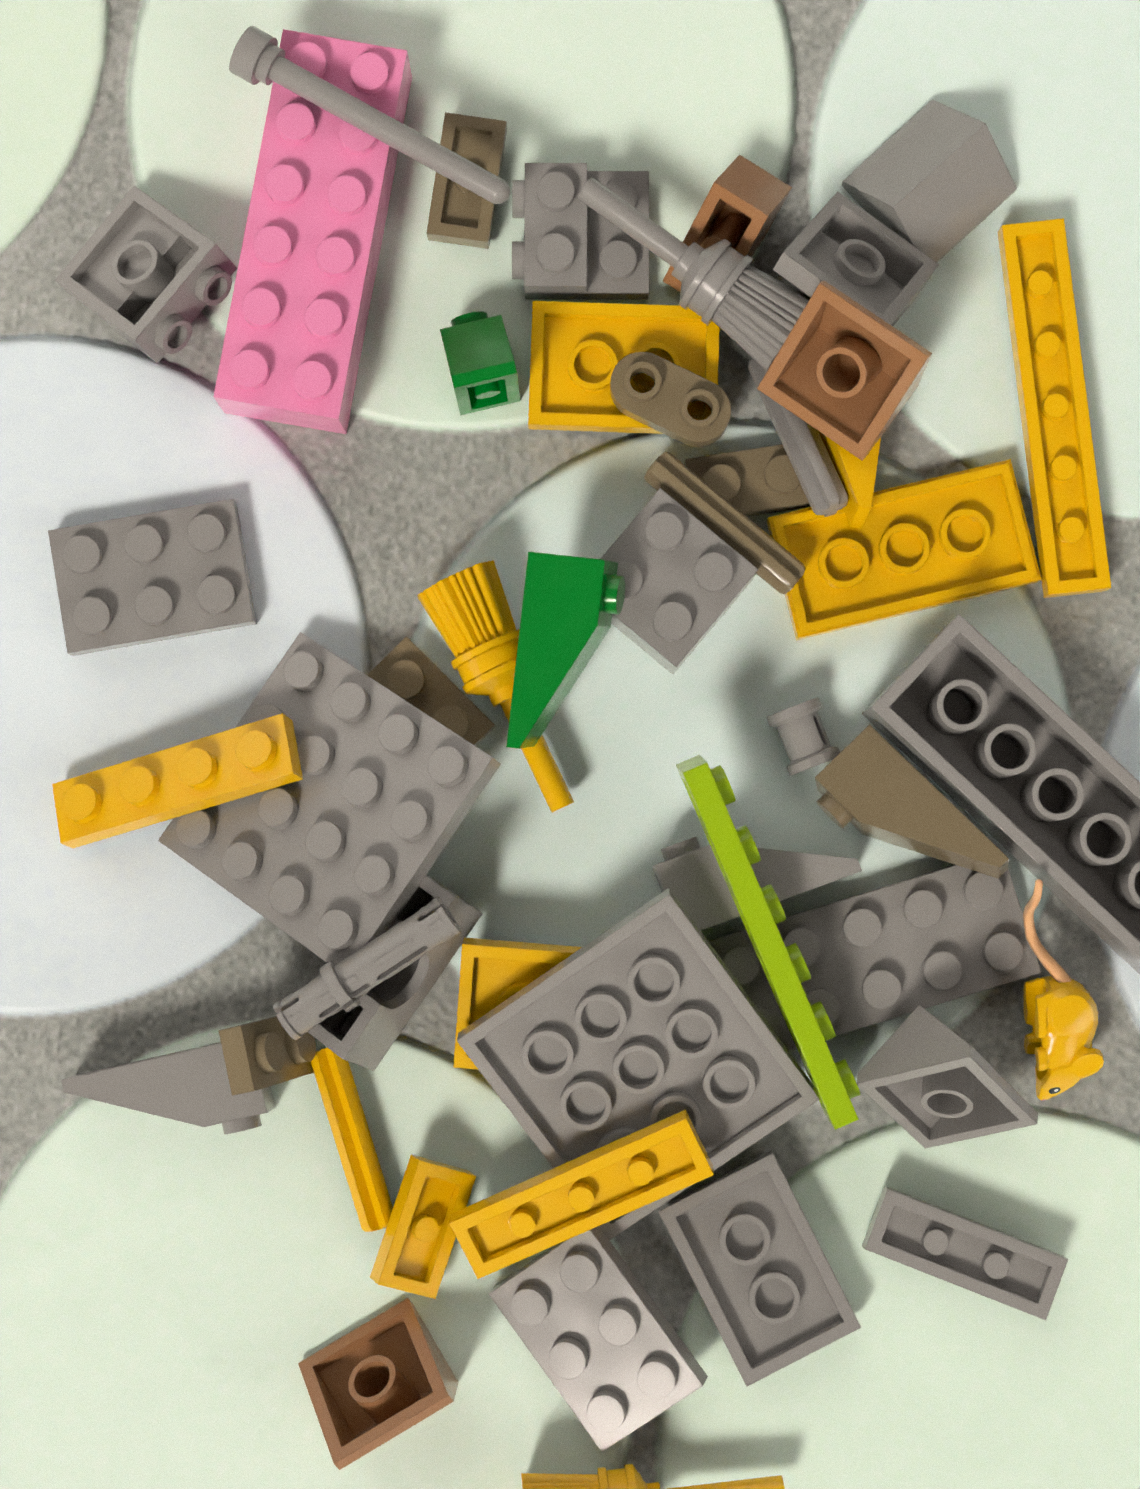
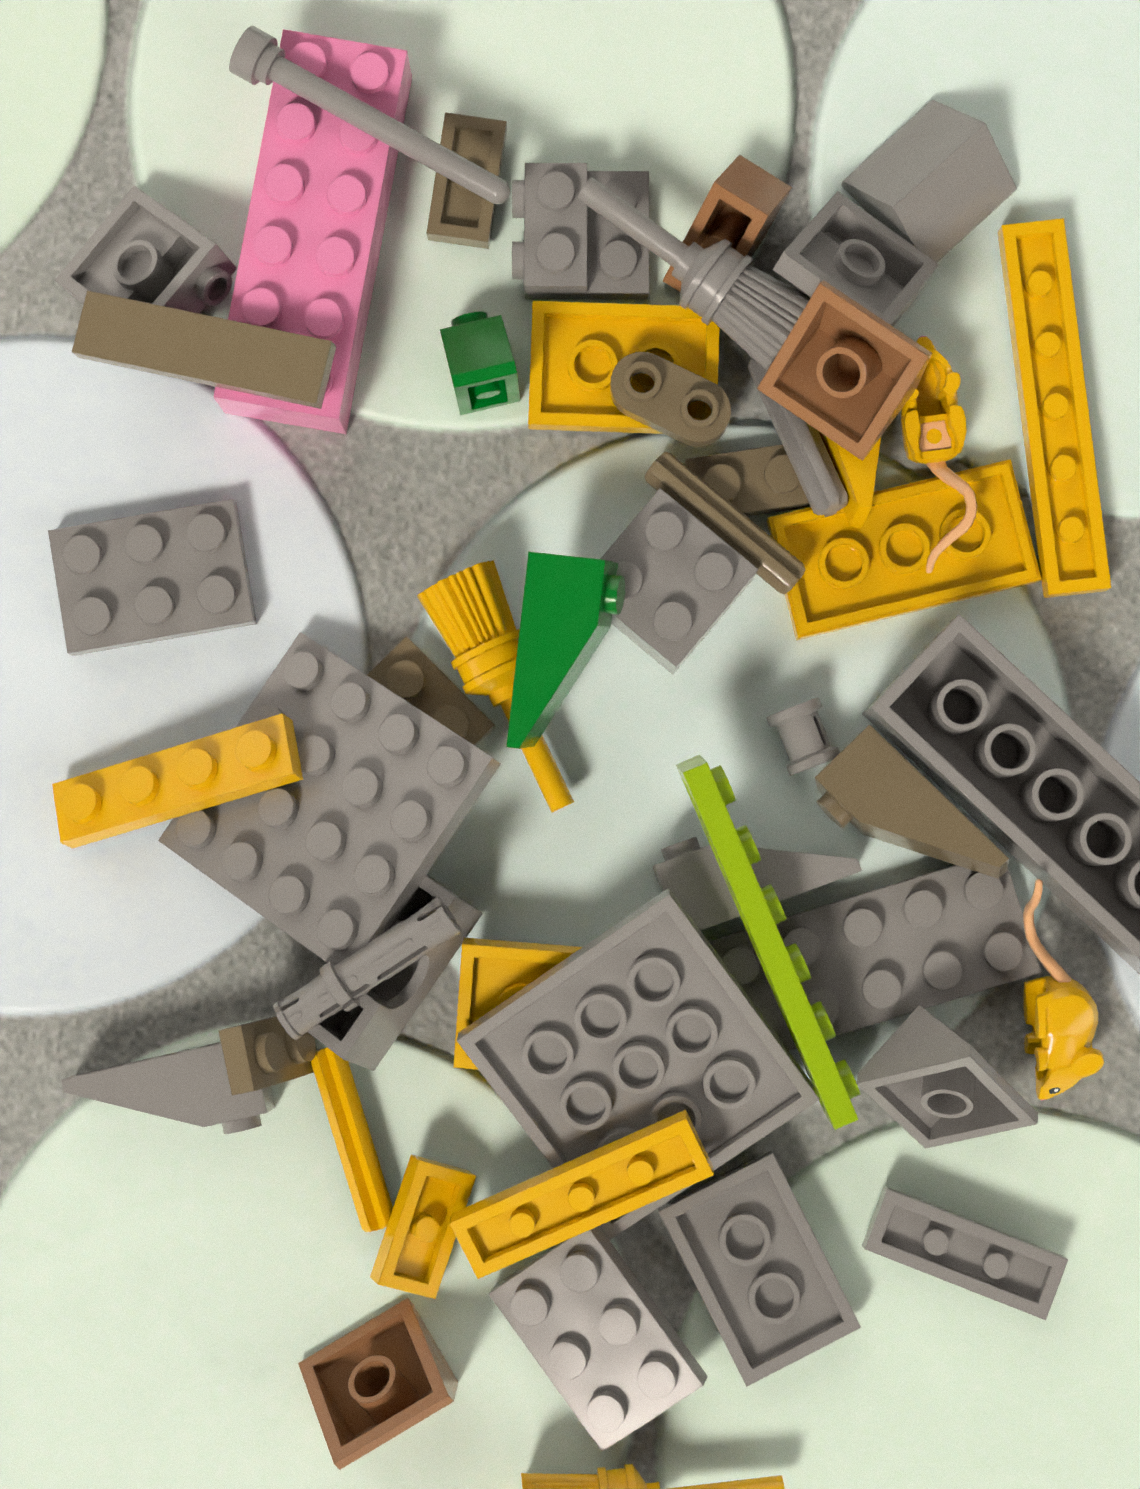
none -> dark tan tile [72,291,336,409]
none -> yellow animal [901,336,977,573]

